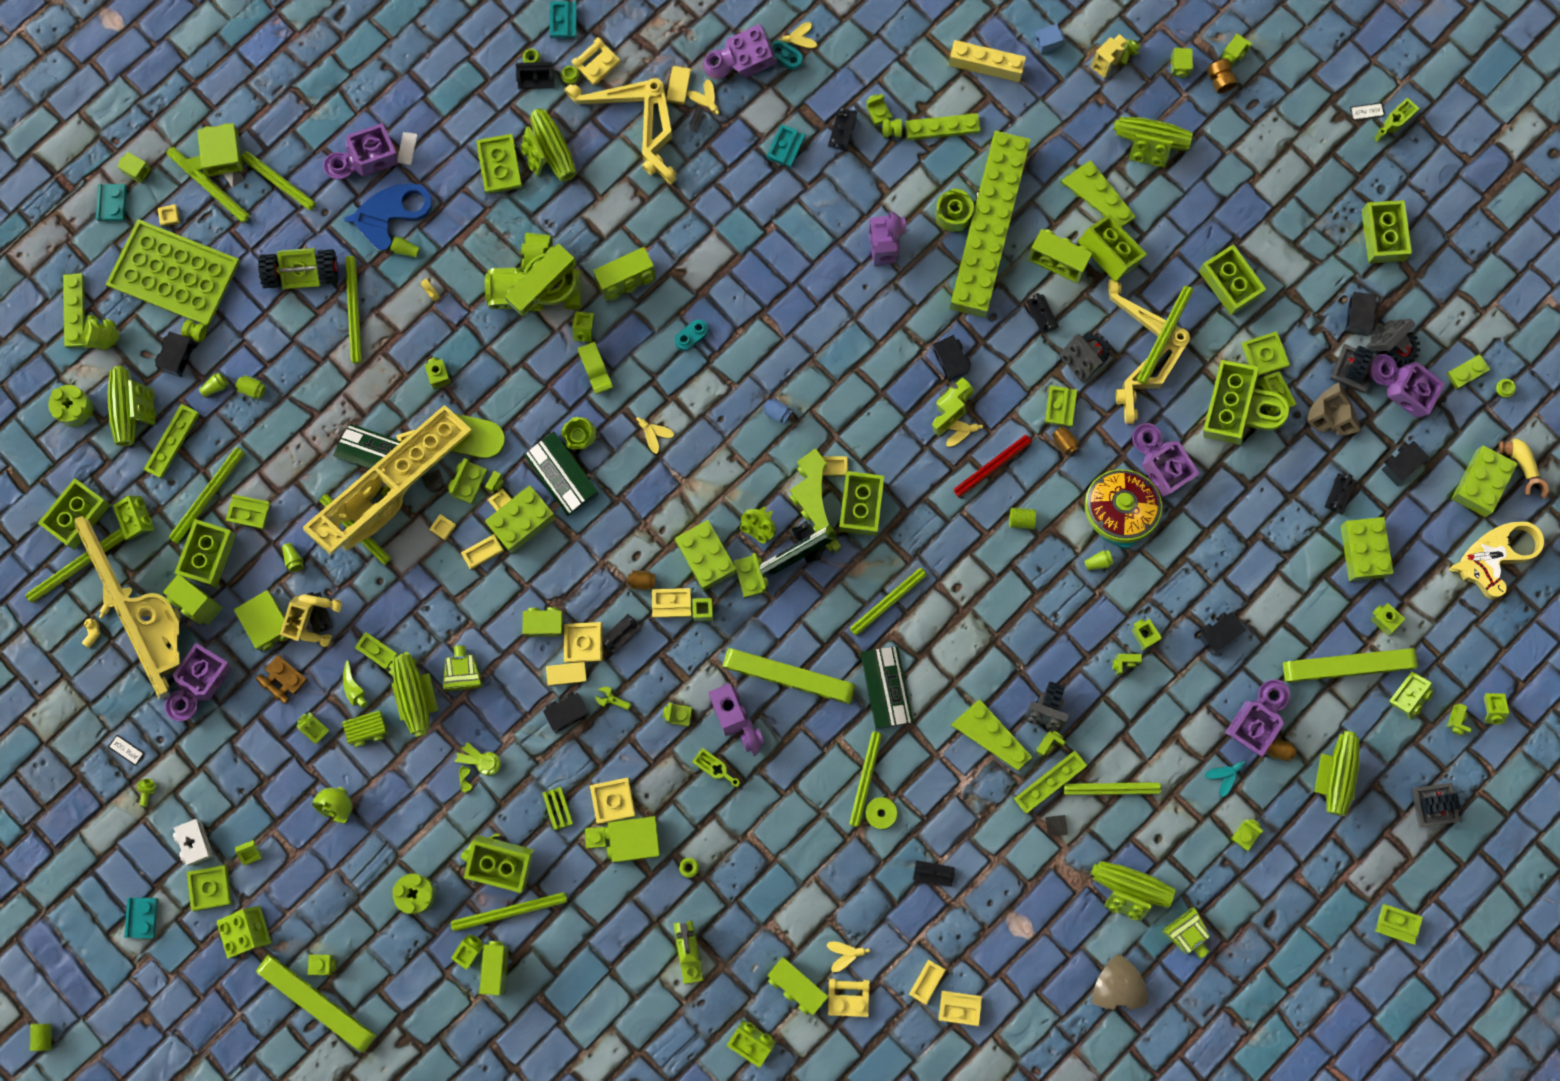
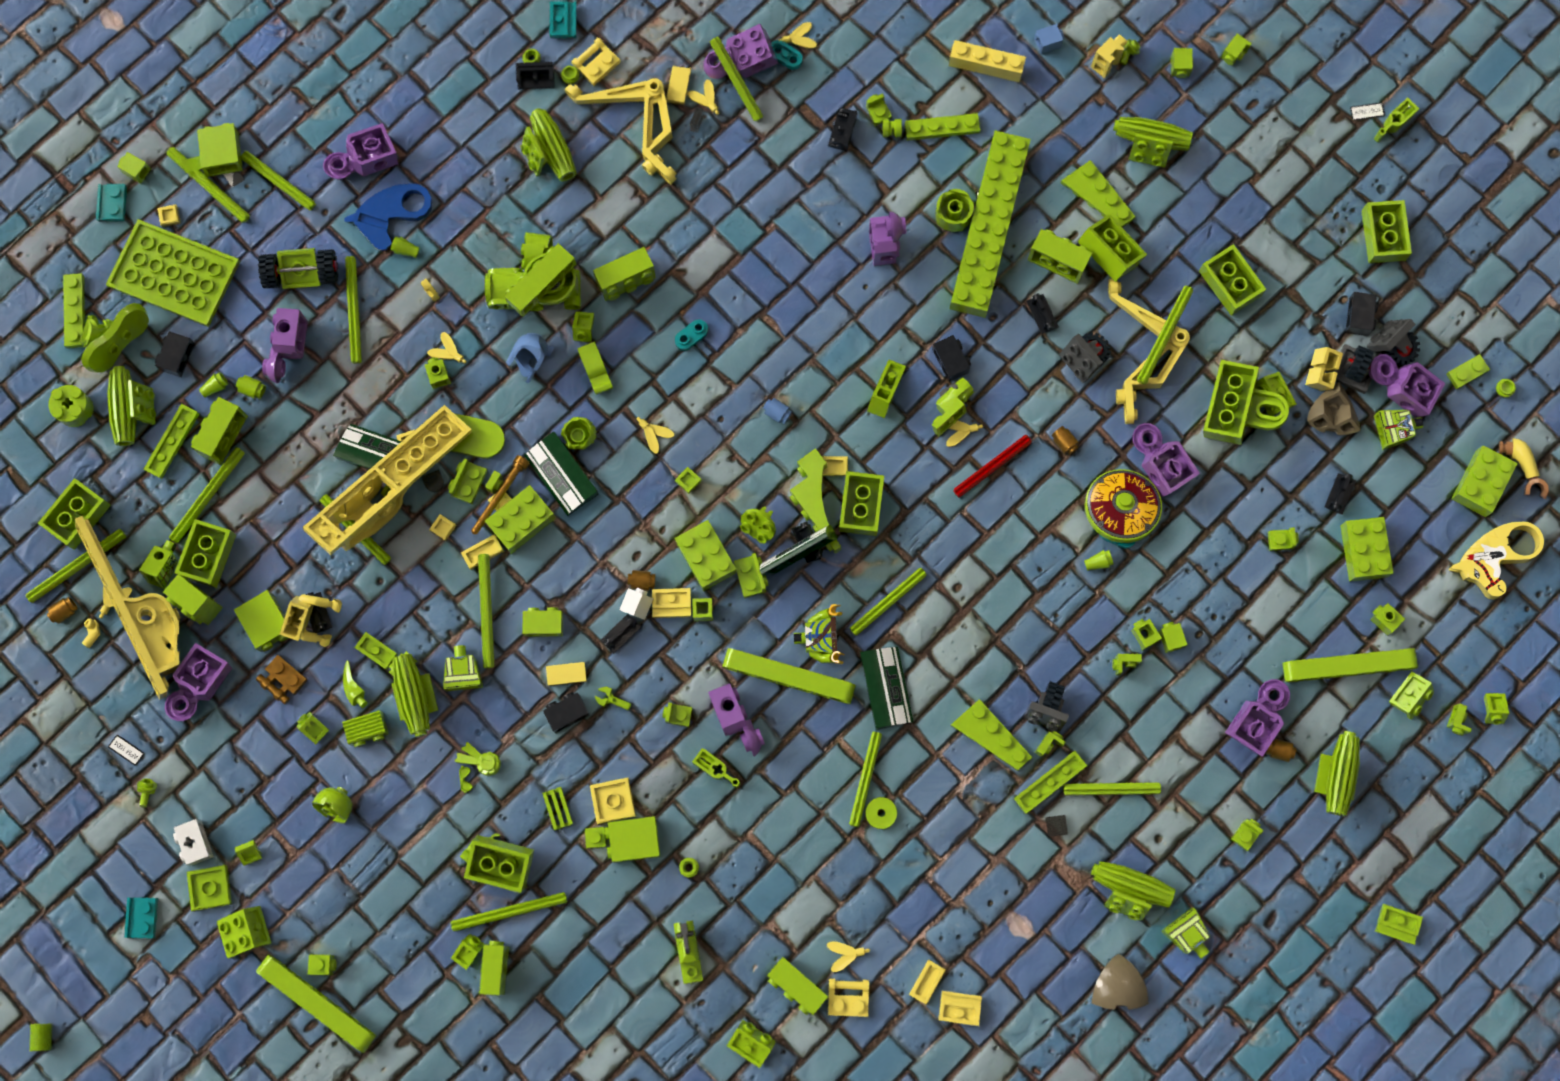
lime bracket [113,496,154,540] -> none
lime wheel [181,319,207,343] -> none
lime plate [225,494,271,530] -> none
lime cone [282,543,304,573] -> none
lime brick [392,874,436,914] -> none
white sticker [397,132,417,165] -> none
lime plate [476,134,522,194] -> none
light yellow tile [564,622,603,663] -> none
teal plate [766,124,806,168] -> none
black hinge [913,860,955,887] -> none
lime piece [1009,508,1036,530] -> none
lime plate [1044,385,1077,427] -> none
black brick [1198,612,1246,655] -> none
teal piece [1205,761,1246,797] -> none
pearl gold wheel [1207,59,1239,94] -> none
lime tile [1241,331,1291,377] -> none
black brick [1381,441,1430,486] -> none
dark grey plate [1411,782,1461,828] -> none
none -> pearl gold brick [47,597,78,624]
none -> lime plate [81,303,149,373]
none -> lime torso [139,540,177,589]
none -> lime brick [191,397,248,465]
none -> medium lavender brick [262,308,308,384]
none -> light yellow piece [428,332,467,363]
none -> pearl gold piece [471,455,530,535]
none -> lime axle [478,554,495,669]
none -> medium blue piece [506,333,554,383]
none -> white brick [620,588,653,620]
none -> lime plate [675,466,702,494]
none -> lime axle [710,37,763,121]
none -> torso [794,604,844,665]
none -> lime slope [867,360,906,418]
none -> lime brick [1158,622,1187,653]
none -> lime bracket [1267,527,1299,551]
none -> light yellow piece [1305,347,1343,391]
none -> torso [1374,410,1423,450]

